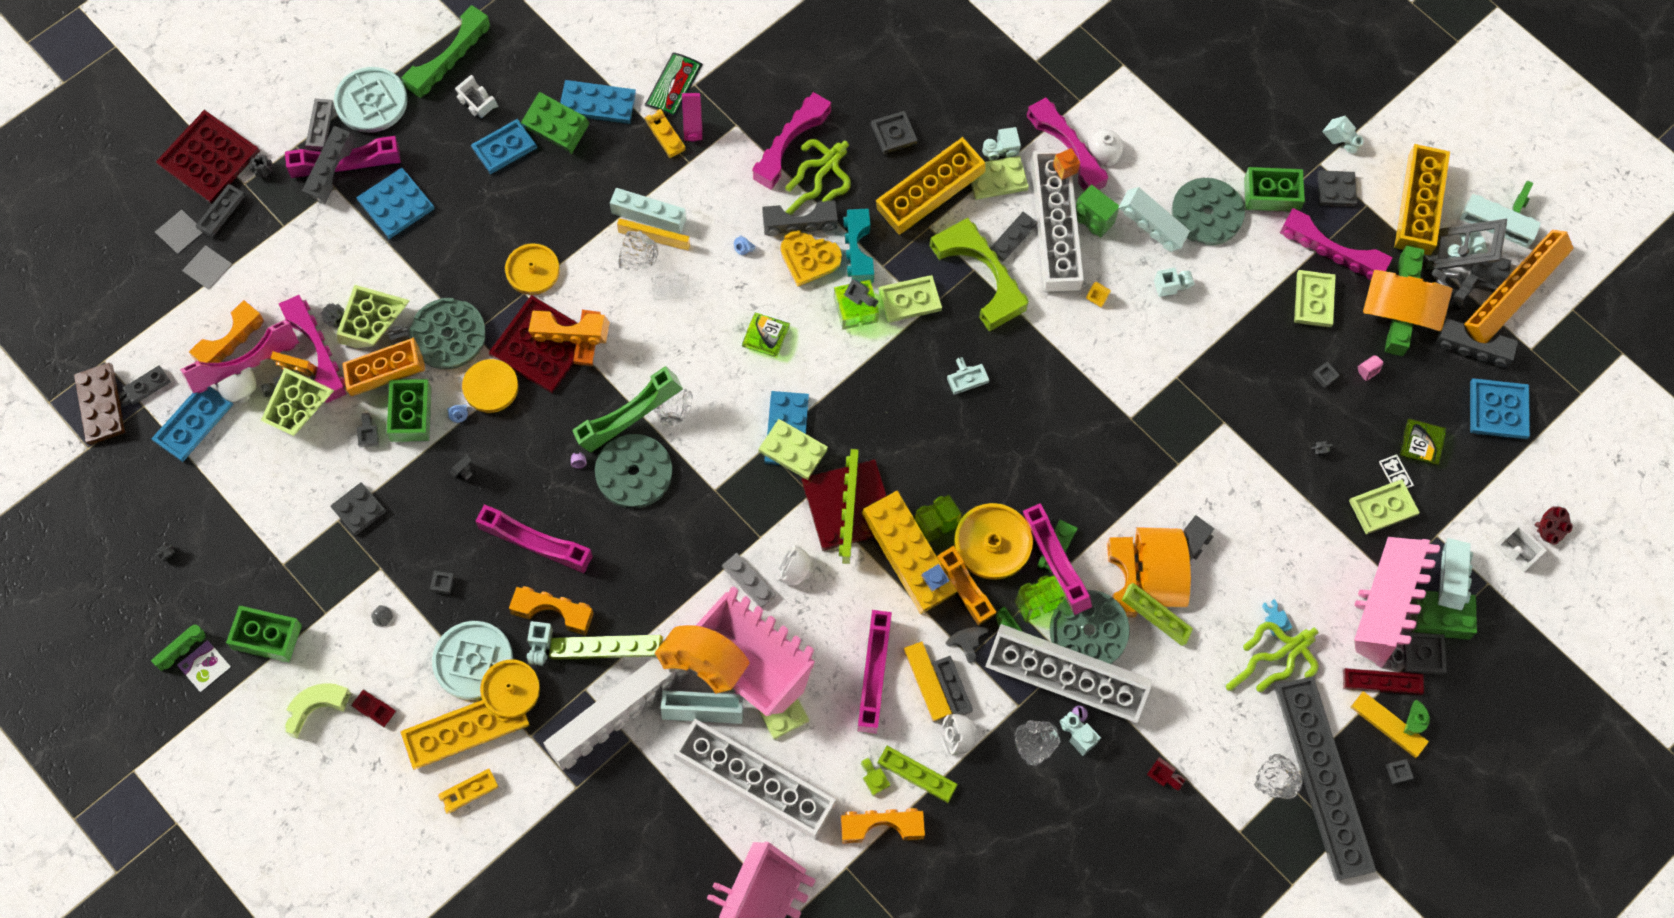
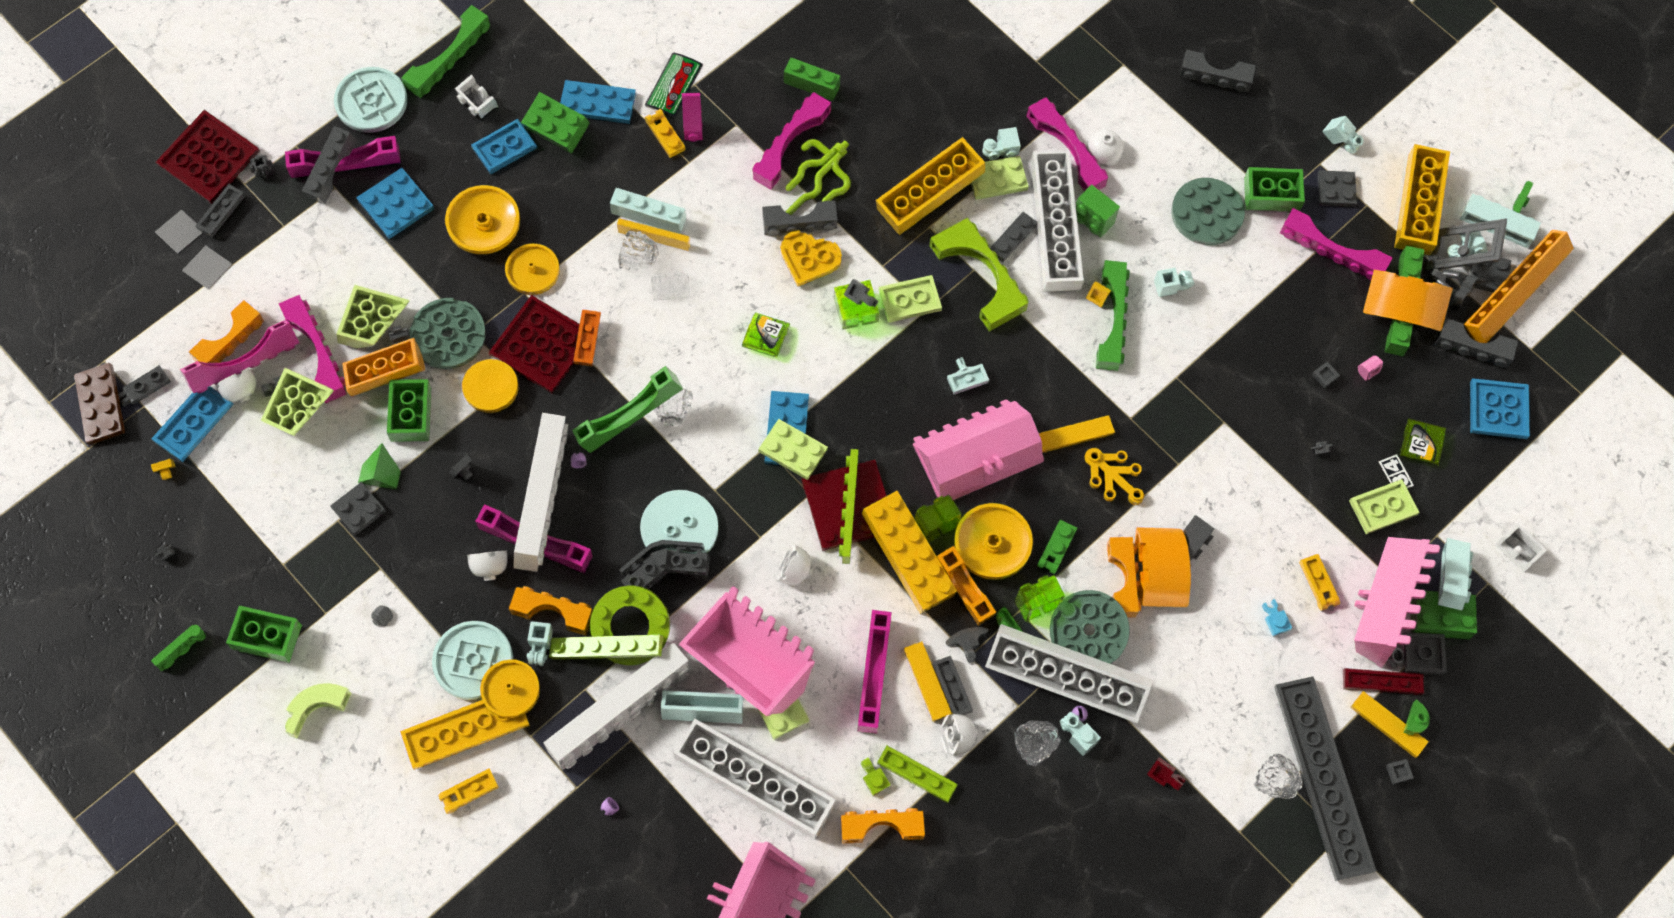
sticker [177,640,231,692] -> none
light orange plate [270,351,318,377] -> none
light grey plate [305,98,334,150] -> none
dark grey gear [321,303,345,328] -> none
dark red slope [351,689,396,728] -> none
dark grey plate [357,413,379,448] -> none
dark grey plate [430,571,455,594] -> none
light blue plate [447,404,468,423] -> none
light orange arch [529,311,610,345] -> none
sand green plate [595,434,672,508] -> none
light orange panel [655,625,750,694] -> none
light grey plate [722,553,776,608] -> none
light blue plate [734,235,756,255] -> none
teal arch [843,209,874,283] -> none
dark grey plate [871,111,917,154] -> none
medium blue plate [921,564,949,592] -> none
dark pink arch [1023,503,1092,615] -> none
orange brick [1053,148,1080,180] -> none
light aqua brick [1119,187,1190,251] -> none
lime plate [1122,583,1193,646] -> none
lime plant [1226,622,1319,692] -> none
yellowish green plate [1294,270,1335,327] -> none
dark red plate [1534,506,1573,545] -> none
none -> yellow tile [151,459,176,480]
none -> bright green slope [358,443,401,489]
none -> yellow dish [445,185,520,254]
none -> white cylinder [467,550,507,581]
none -> white brick [514,413,568,572]
none -> lime plate [590,585,670,666]
none -> lavender hinge [601,797,619,816]
none -> dark grey brick [619,540,710,589]
none -> light aqua plate [640,490,718,554]
none -> bright green brick [784,58,840,101]
none -> bright pink piece [913,400,1044,505]
none -> yellow tile [1039,415,1115,453]
none -> yellow plant [1084,448,1144,505]
none -> bright green arch [1096,260,1130,371]
none -> dark grey arch [1179,49,1256,92]
none -> yellow plate [1299,554,1340,611]

